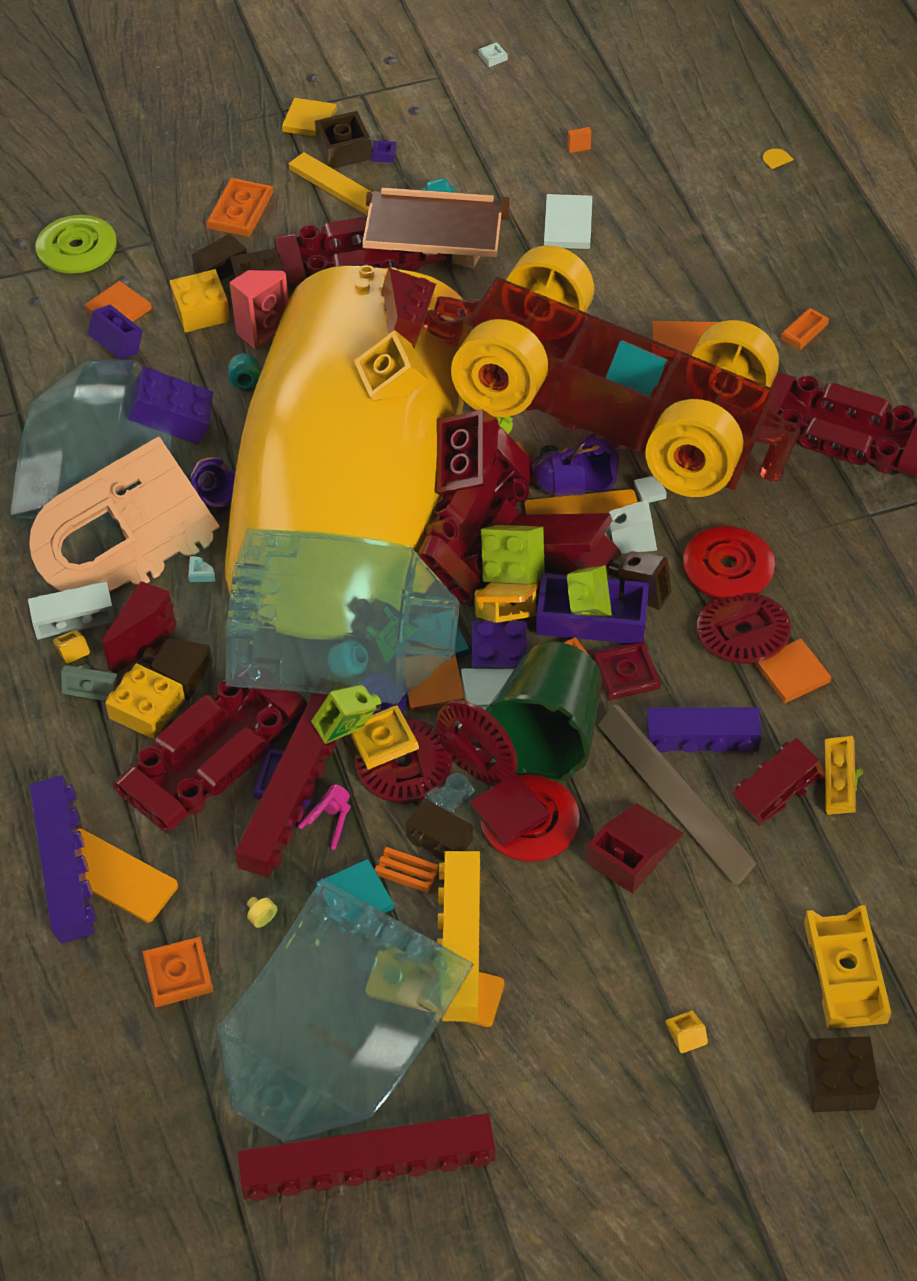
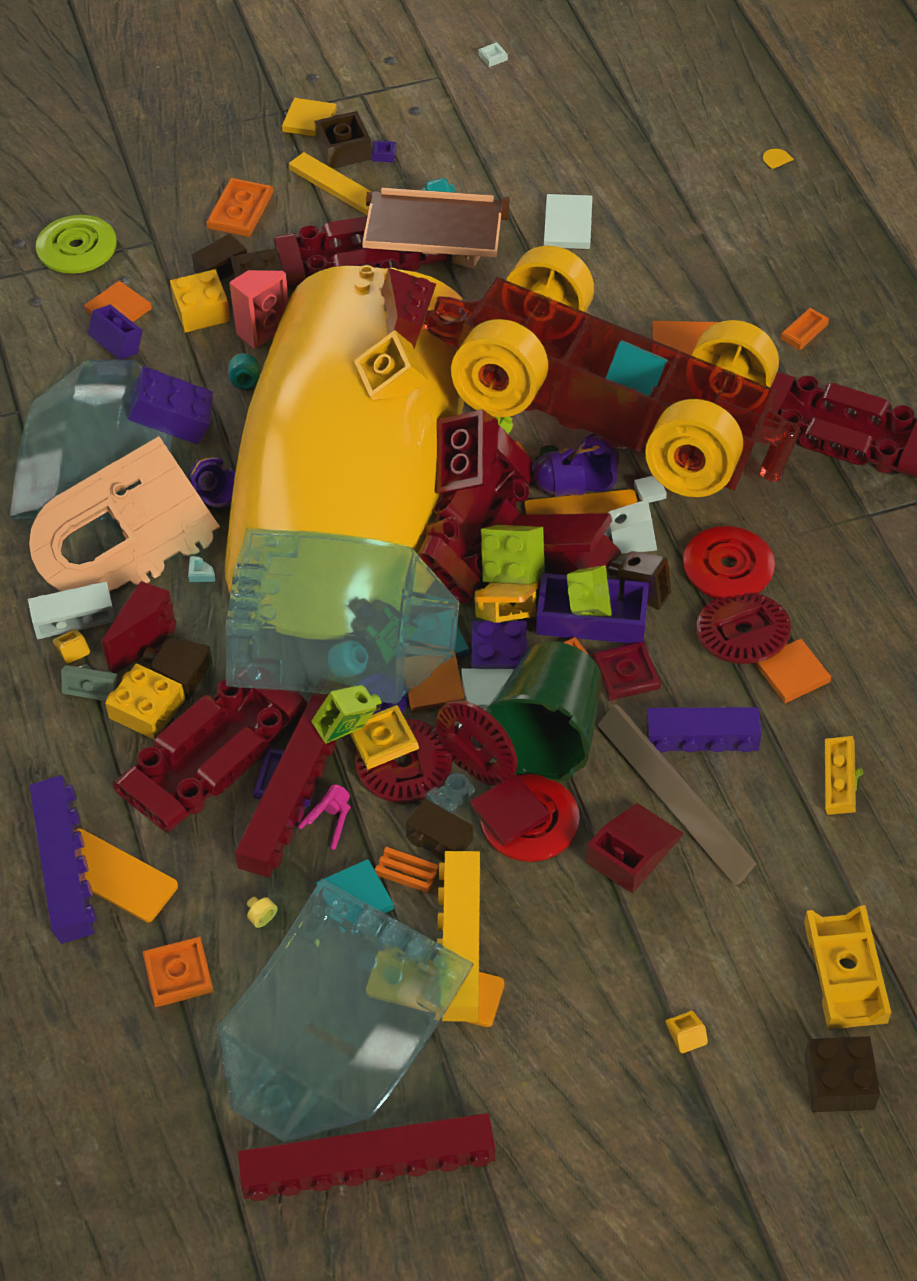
orange tile [567,127,592,153] -> none
dark red wedge [732,737,825,826] -> none

